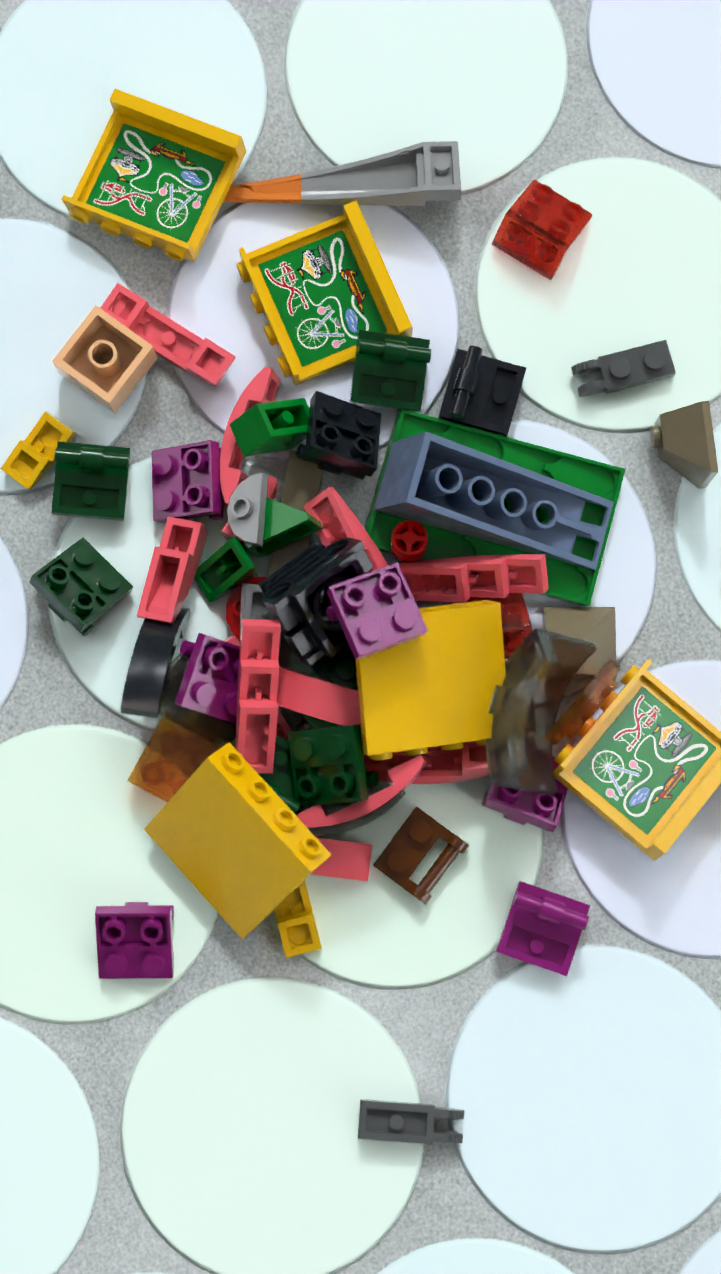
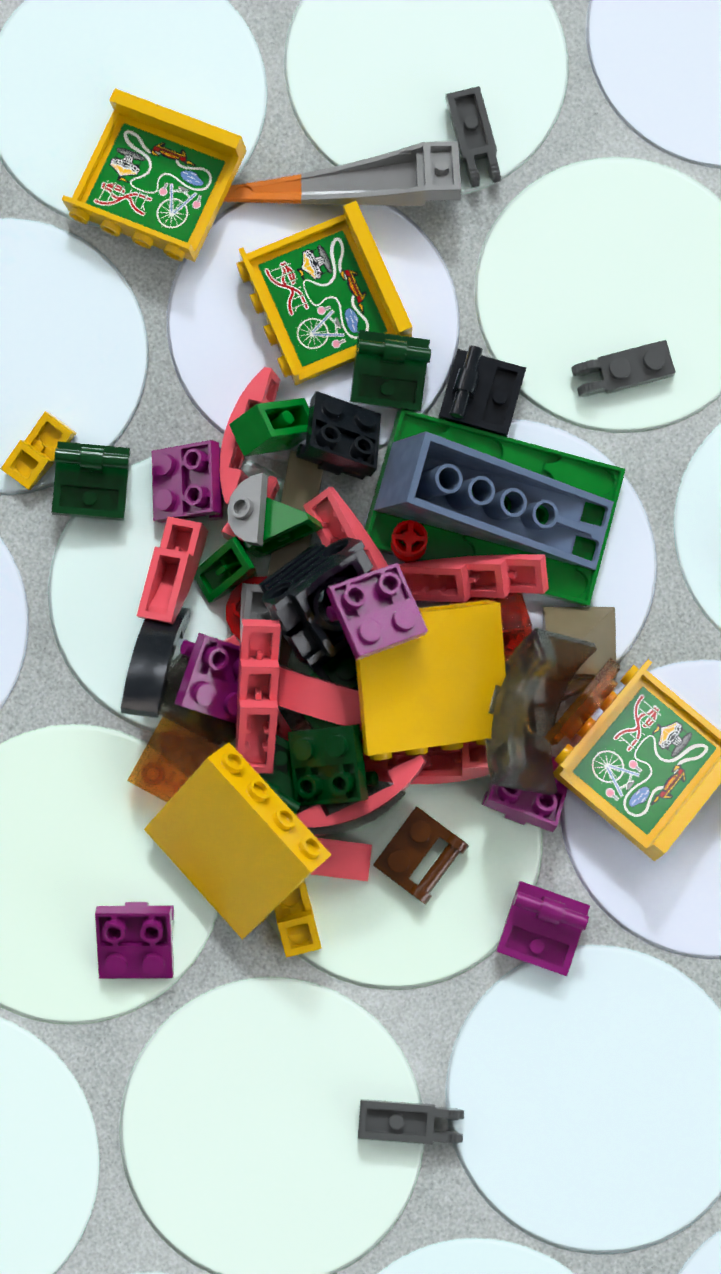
dark green plate [29,537,133,636] -> none
light nougat brick [52,305,158,414] -> none
coral slope [100,283,236,387] -> none
clear red bracket [491,180,593,280] -> none
dark tan slope [650,401,719,489] -> none
none -> dark grey hinge [445,86,501,188]

